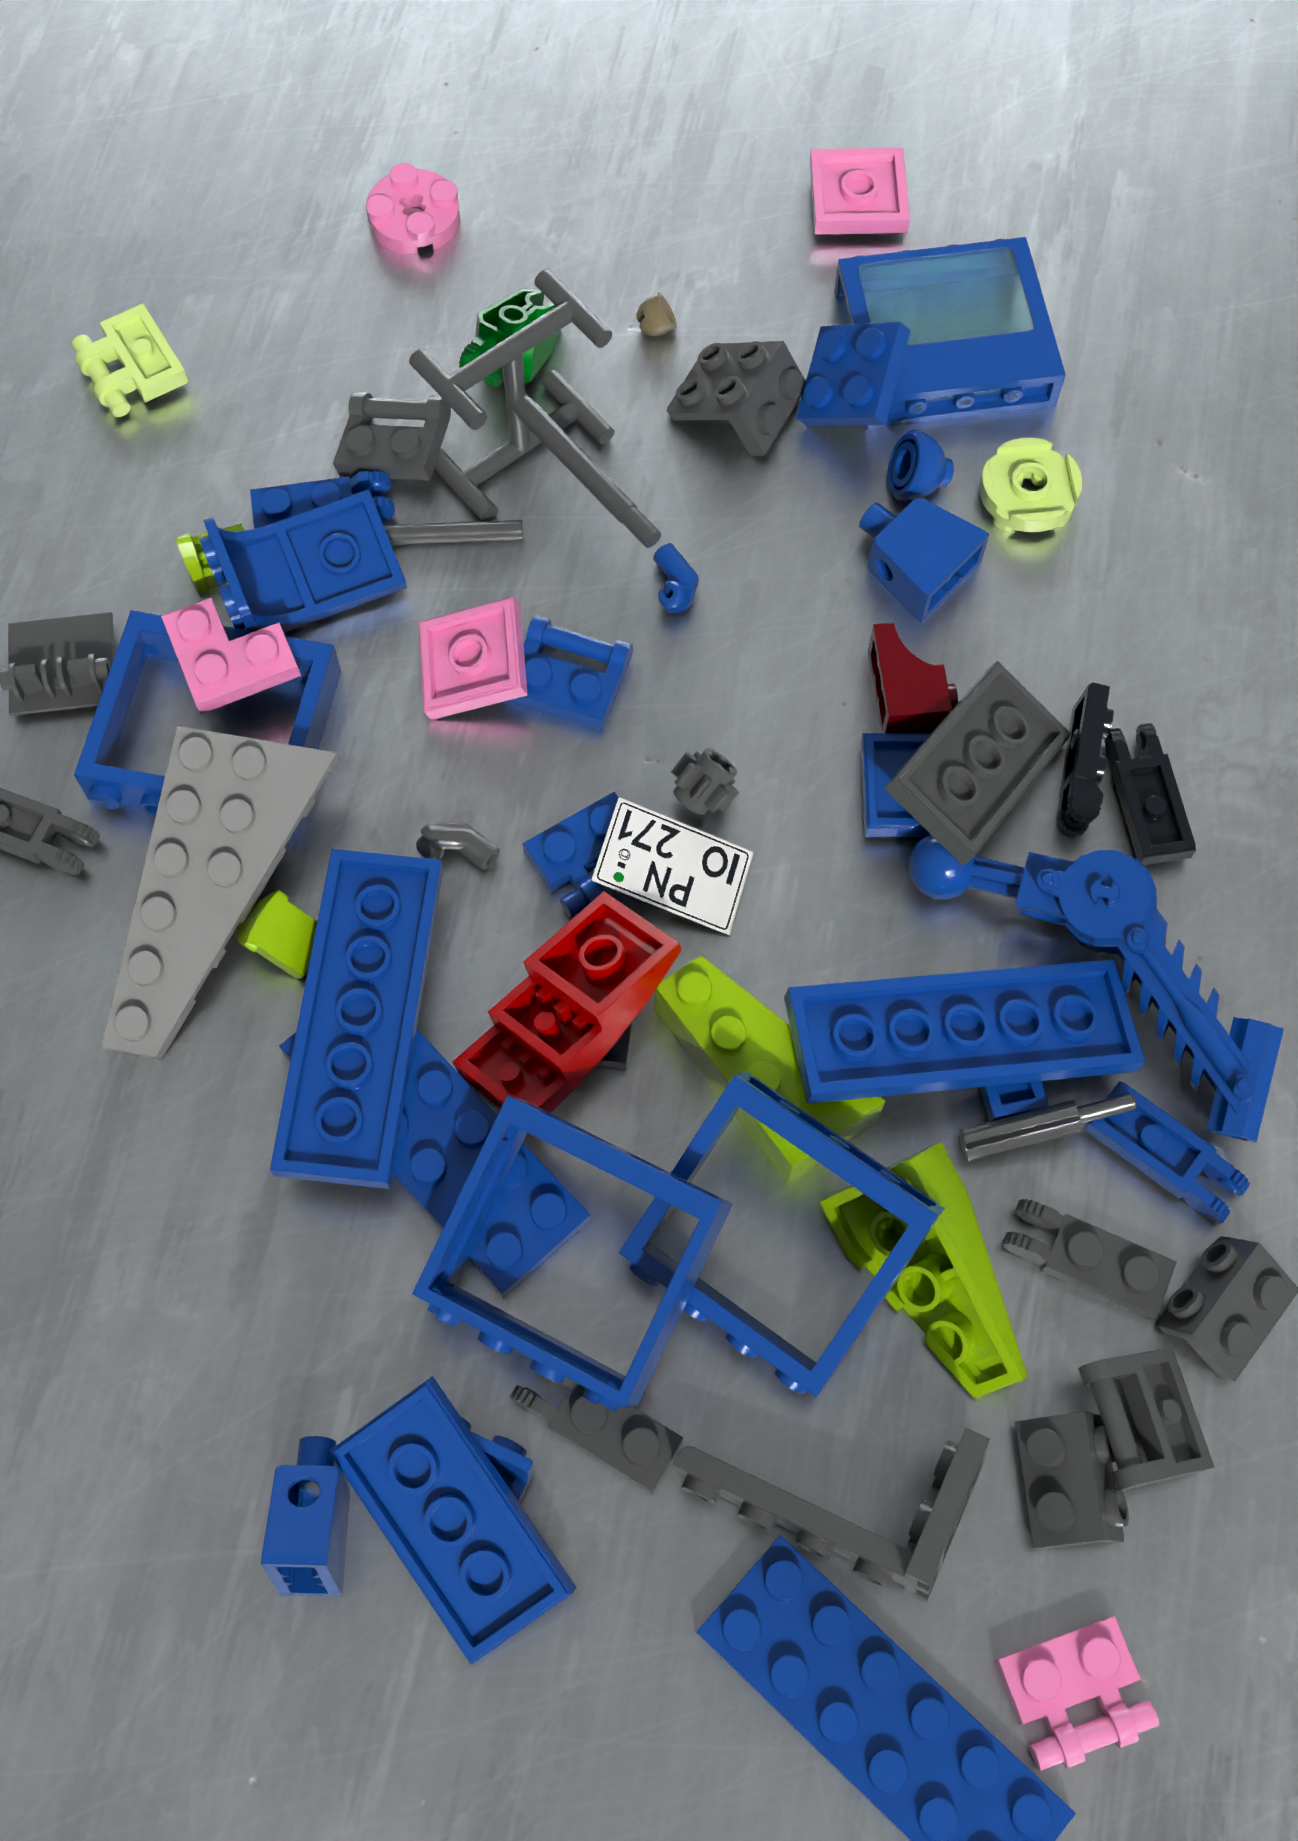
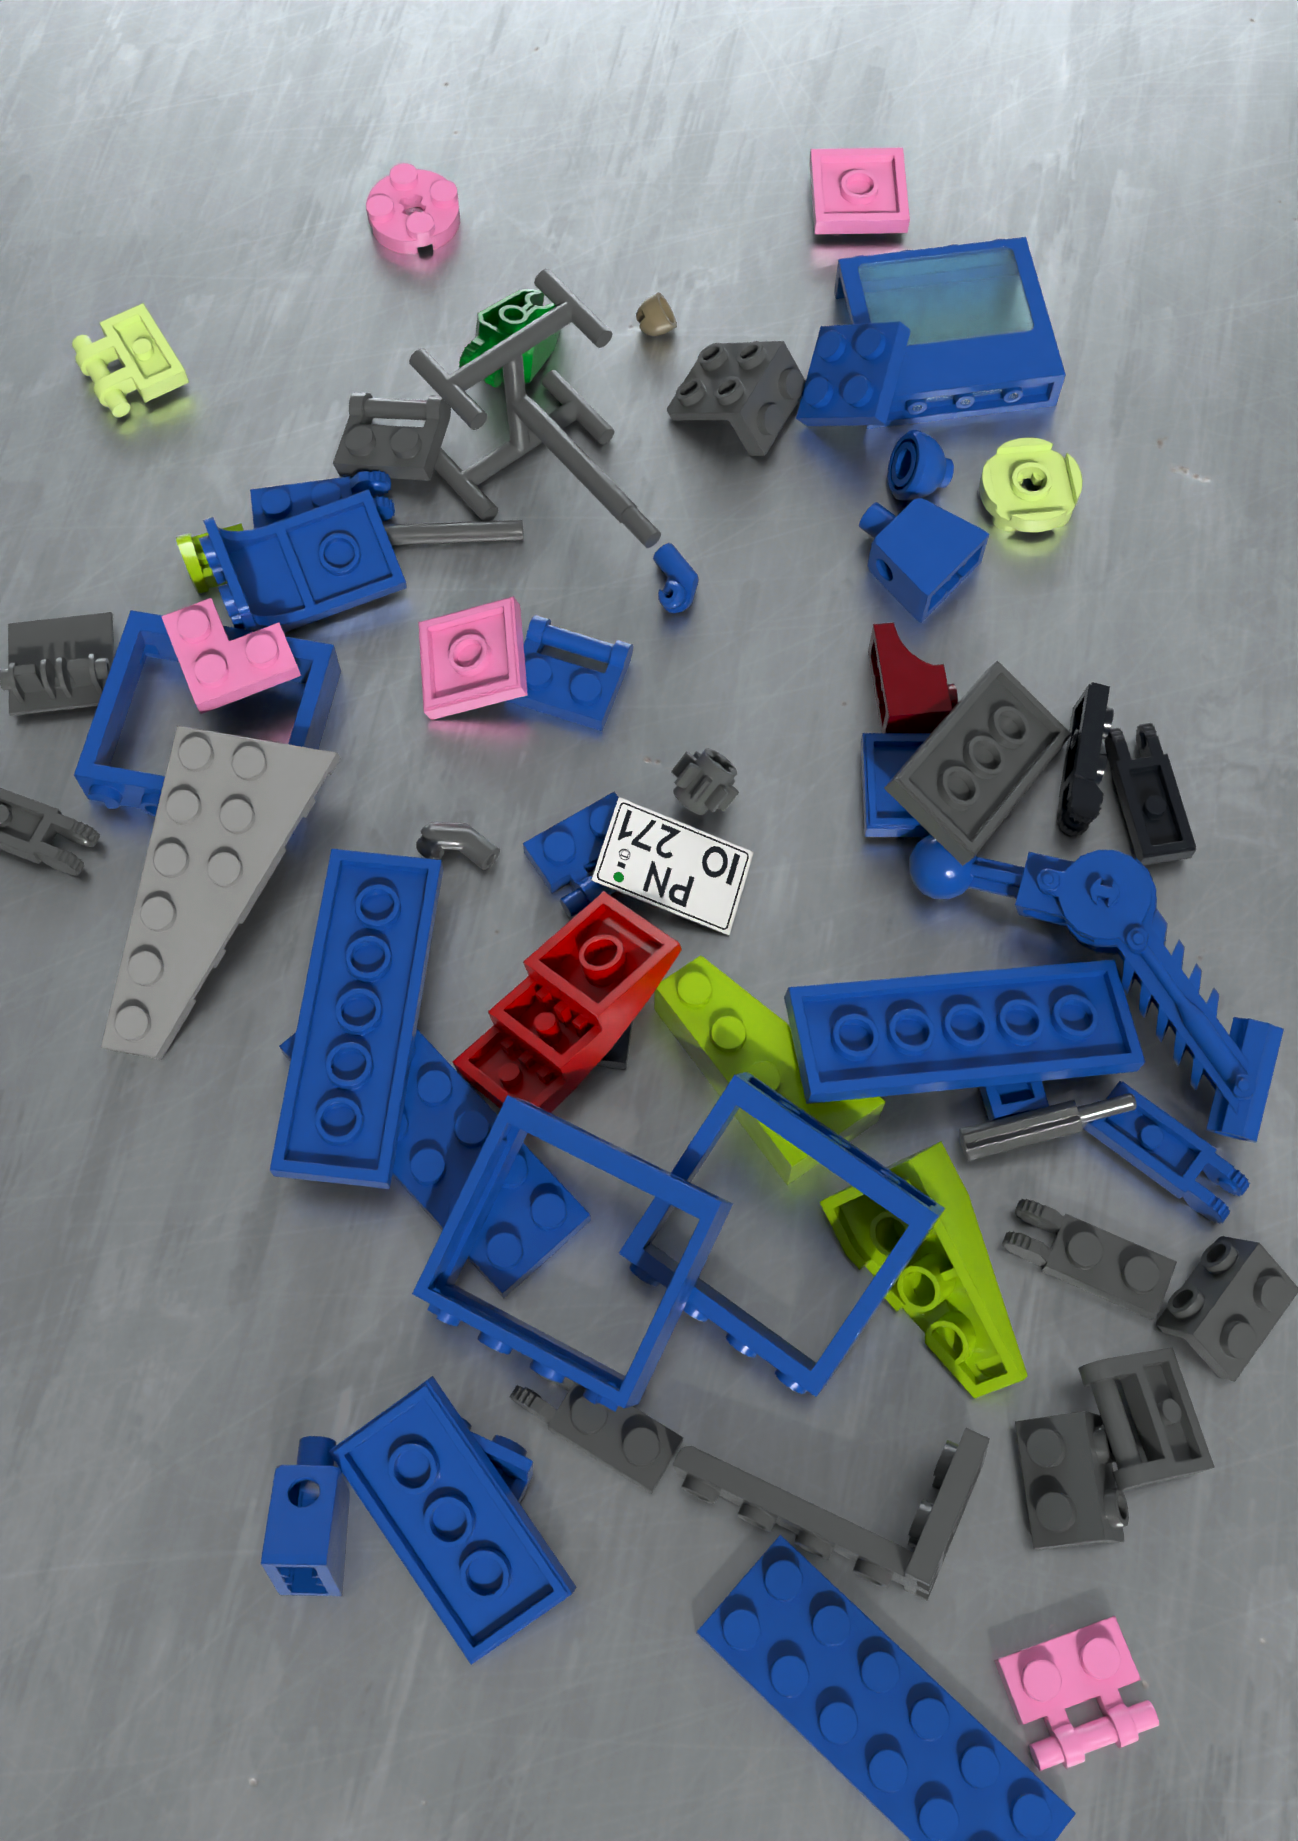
lime tile [236,890,317,979] -> none

